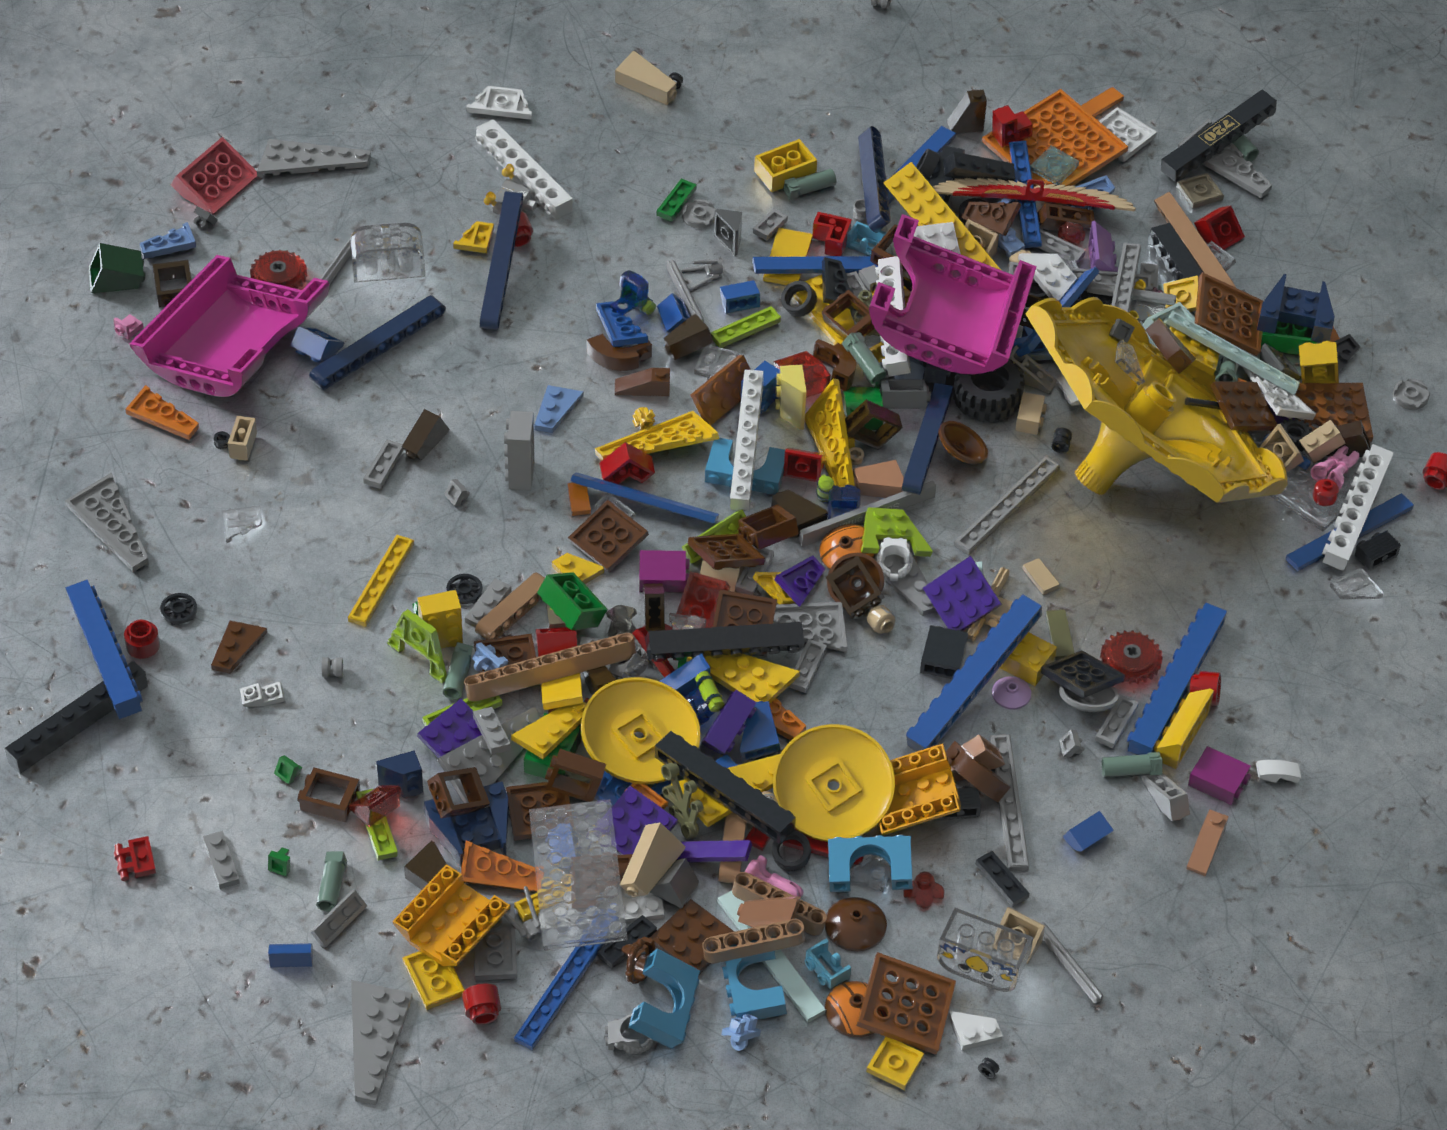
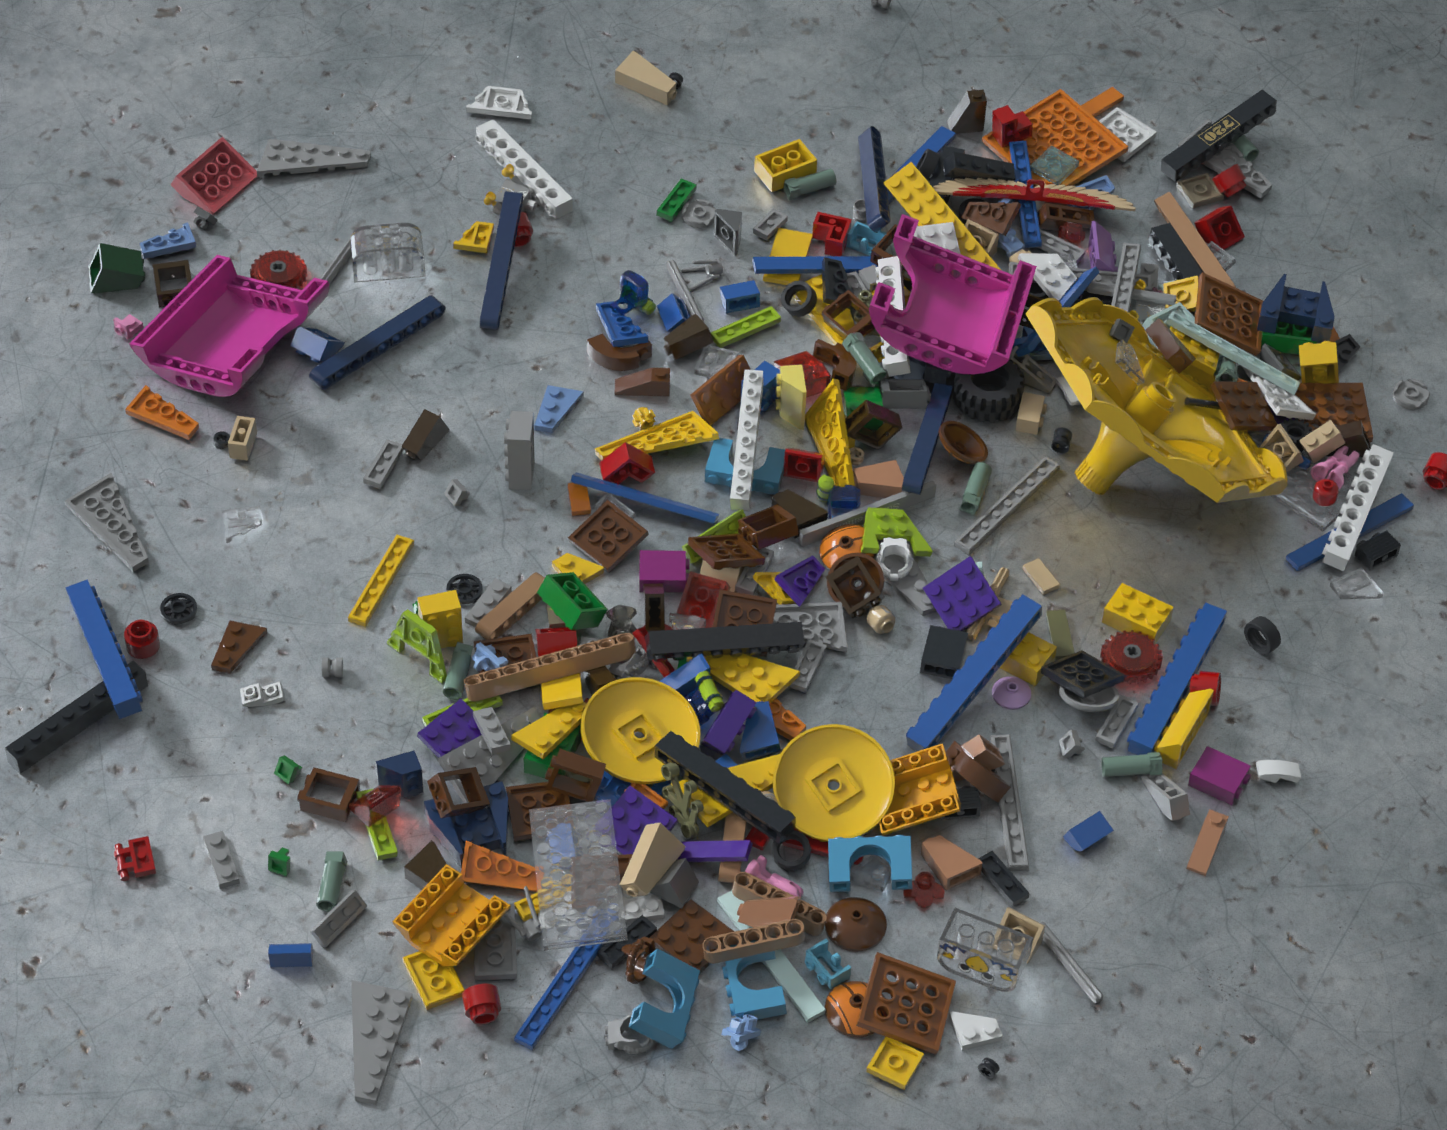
none -> nougat slope [921,835,982,890]
none -> sand green piece [959,462,992,515]
none -> yellow brick [1102,583,1174,647]
none -> red piece [1212,163,1246,197]
none -> black tyre [1244,616,1281,655]

